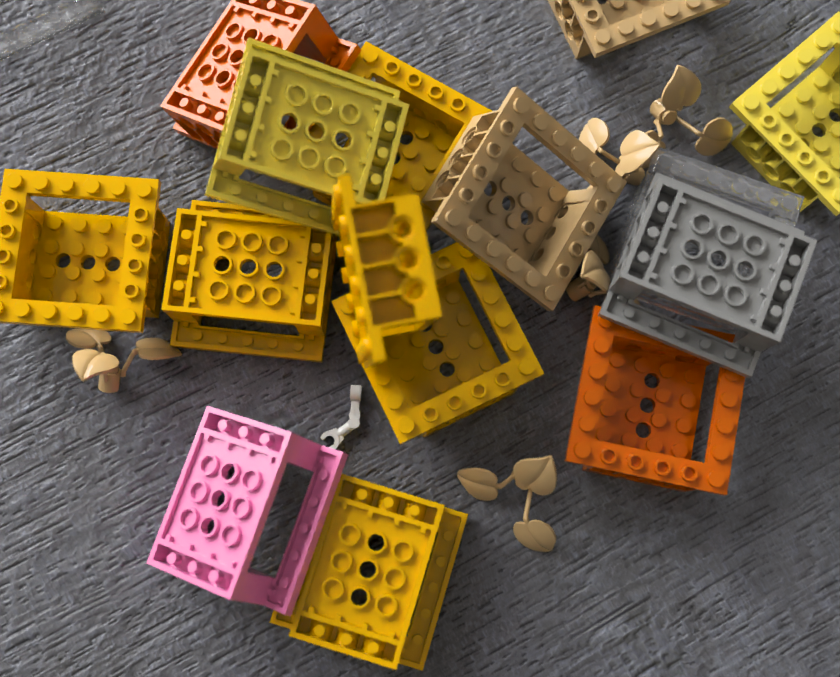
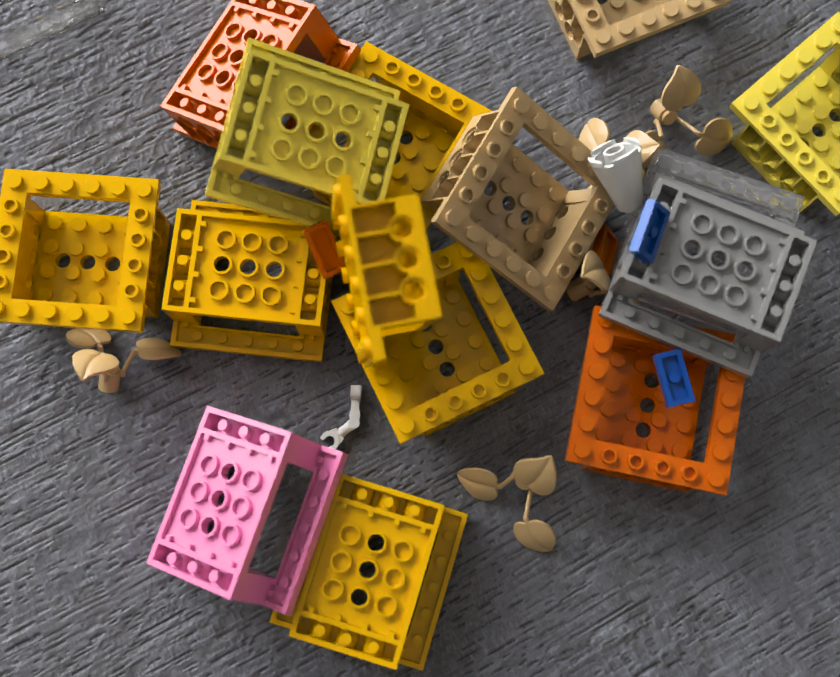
none -> orange tile [302,219,345,280]
none -> white cone [588,137,643,214]
none -> orange tile [592,224,619,274]
none -> blue plate [629,199,670,264]
none -> blue plate [652,348,696,408]

